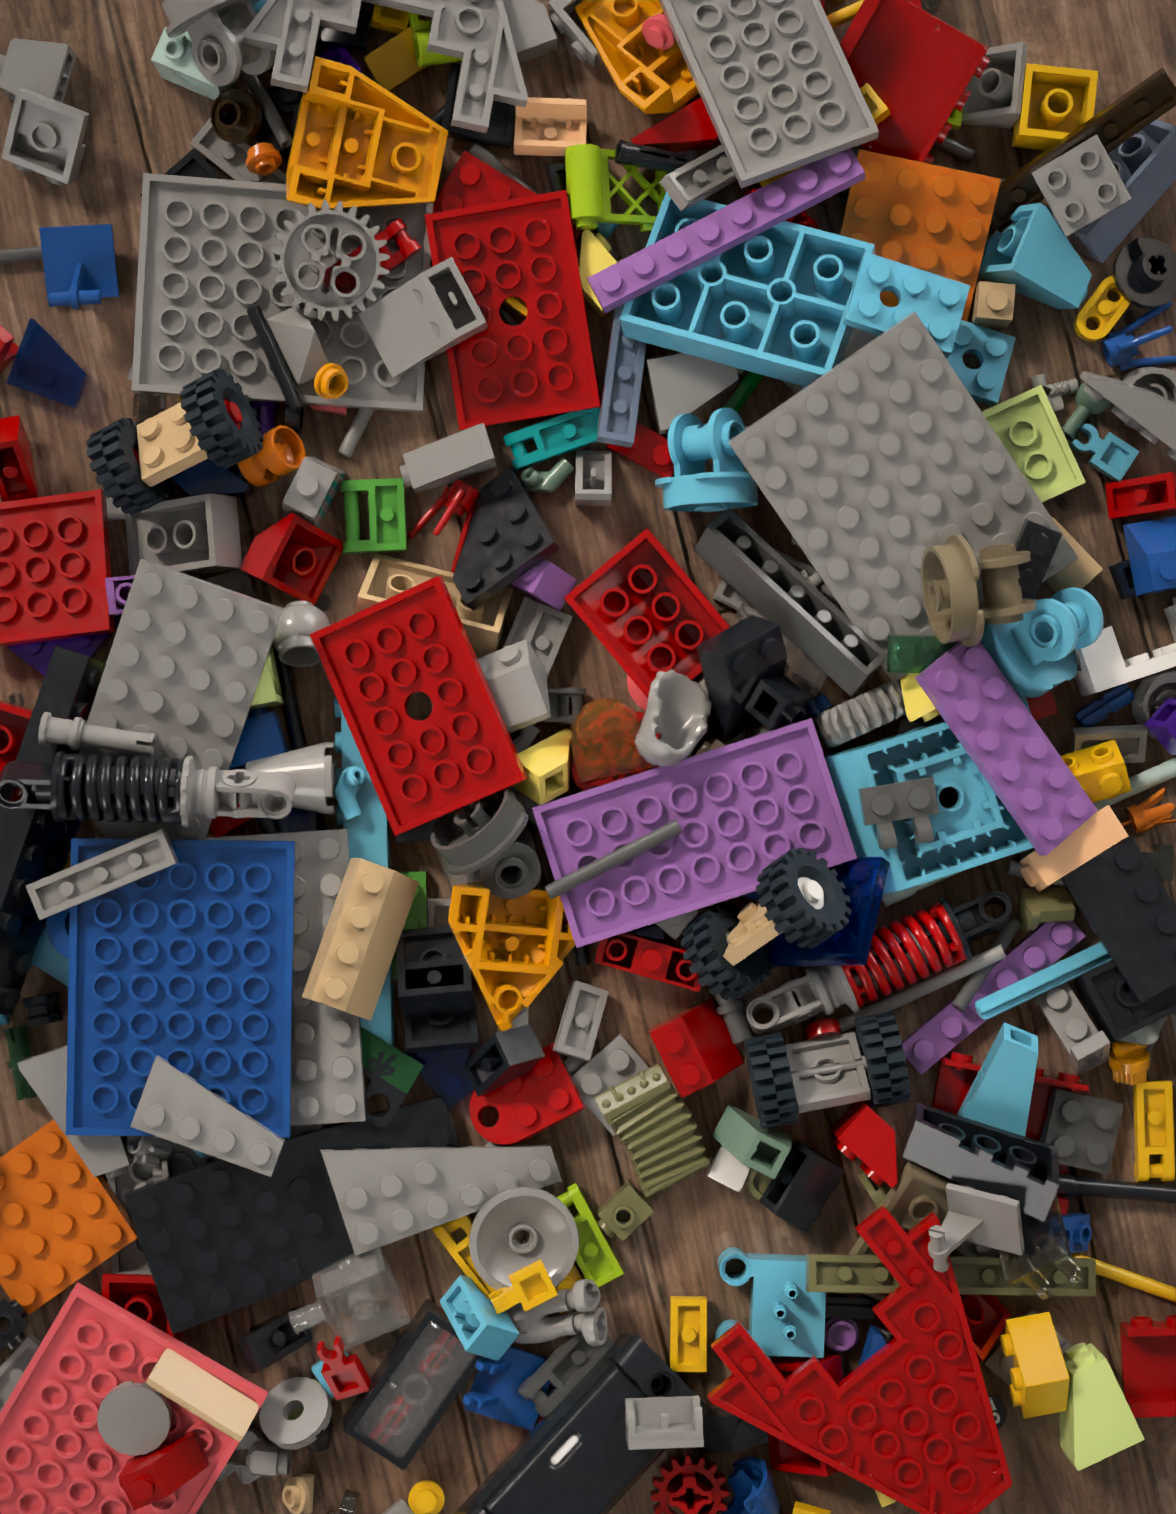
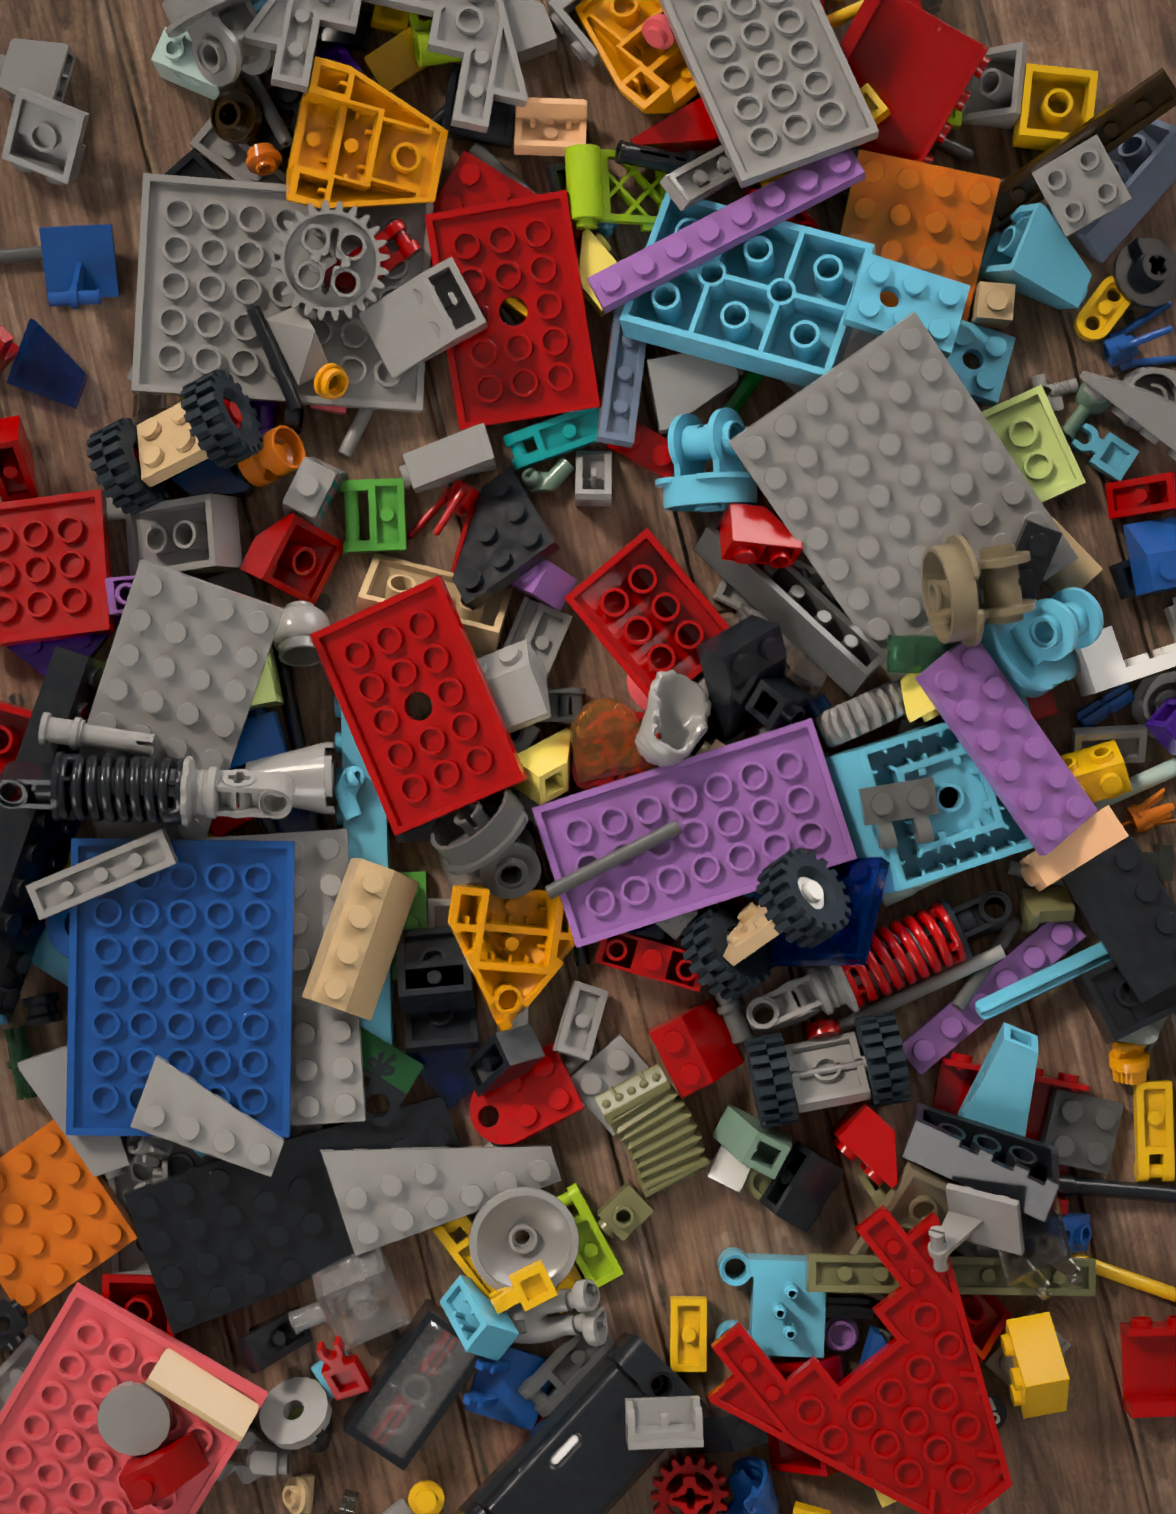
light grey bracket [1033,982,1110,1076] -> none
yellowish green slope [1060,1343,1145,1471] -> none
none -> red slope [719,503,803,568]

